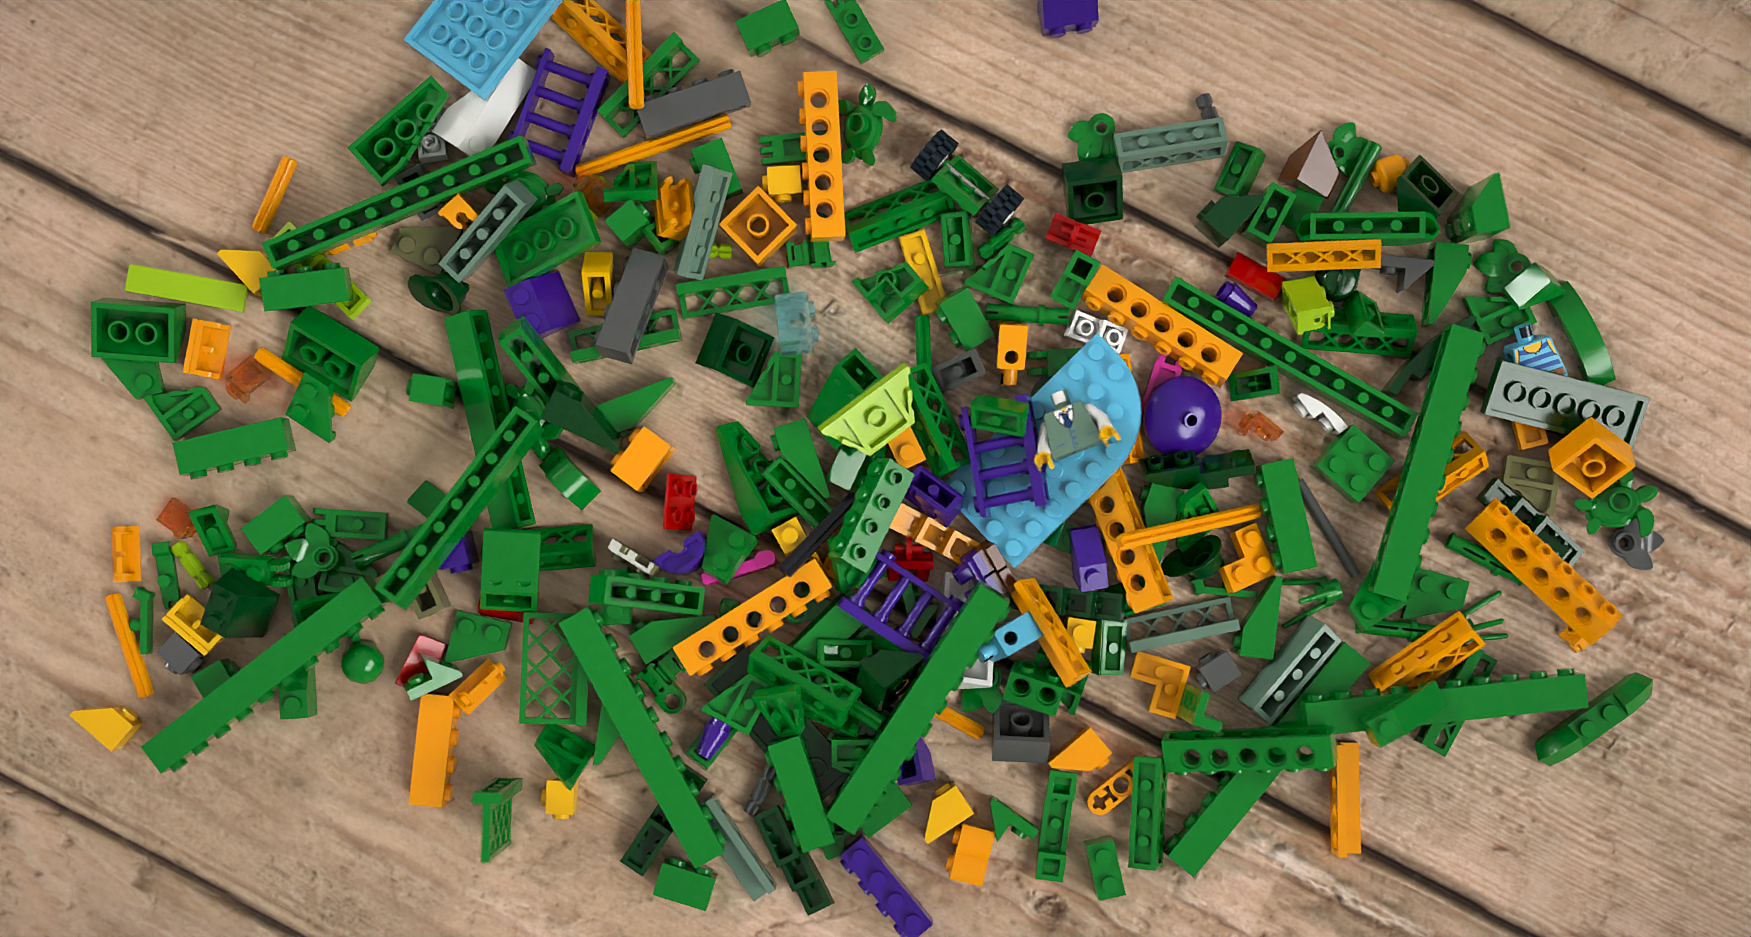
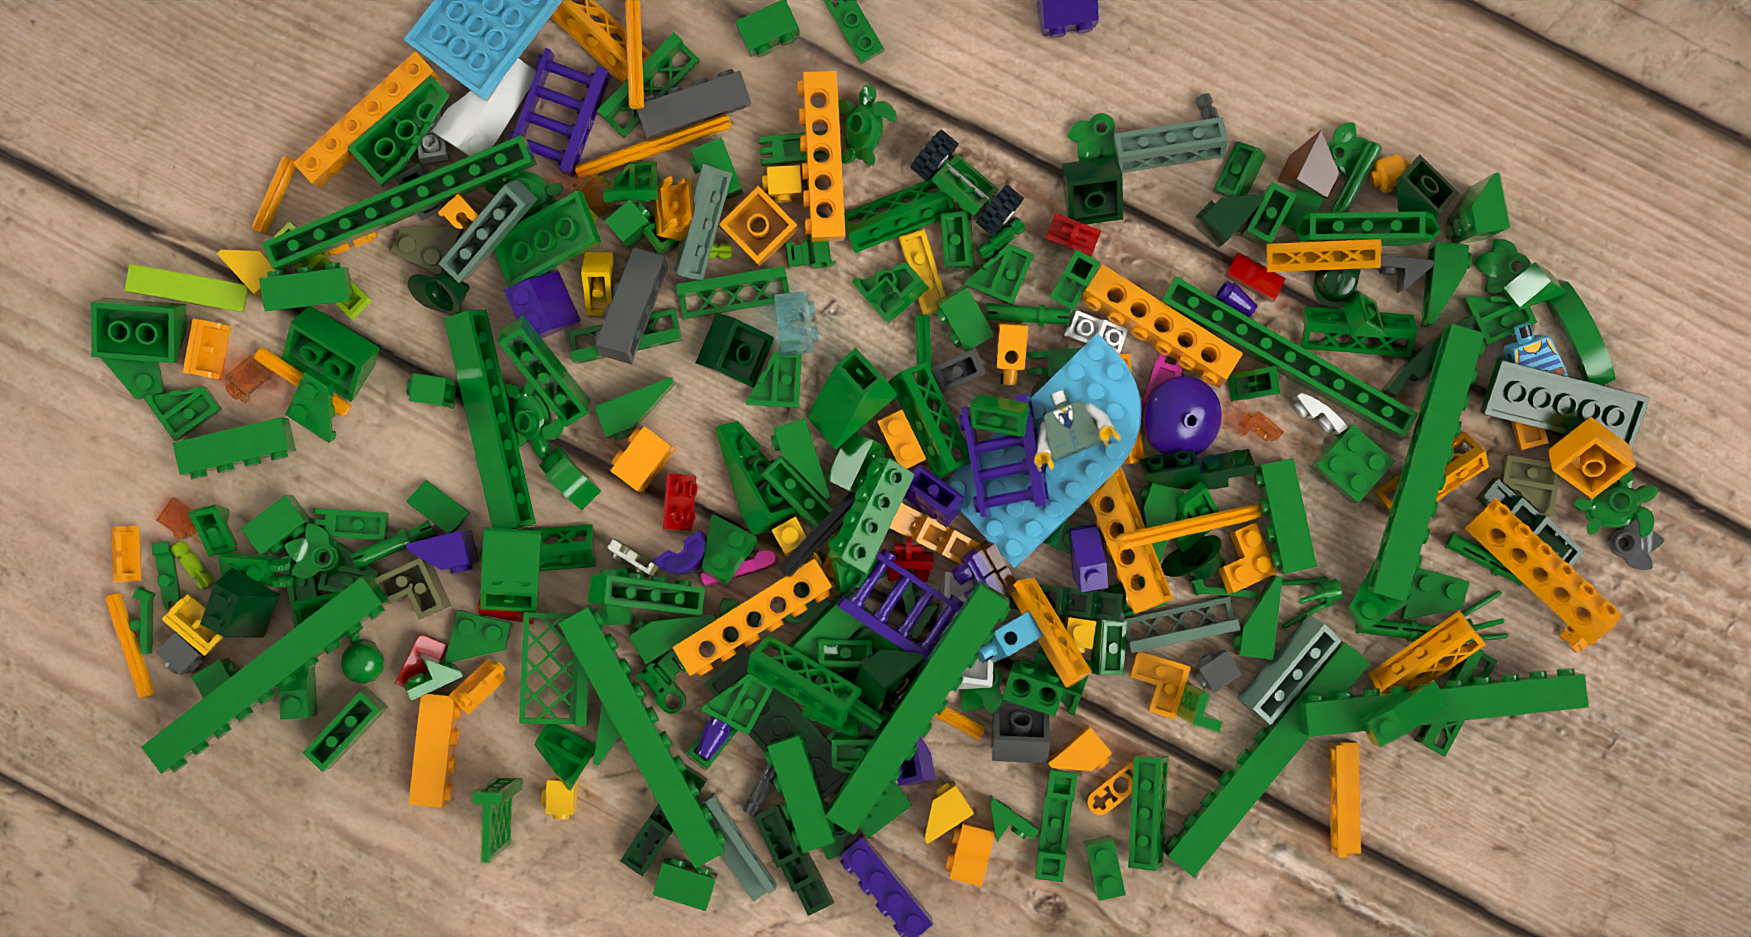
yellow slope [69,706,143,752] -> none
green brick [374,406,544,610] -> none
dark green slope [541,381,623,454] -> none
green wing [752,683,805,738] -> none
lime wing [817,363,915,456] -> none
green brick [1161,726,1338,775] -> none
lime hinge [1282,276,1335,335] -> none
dark grey bar [1299,479,1361,578] -> none
green brick [1534,672,1653,766] -> none
none -> light orange brick [293,51,441,189]
none -> green brick [302,689,388,772]

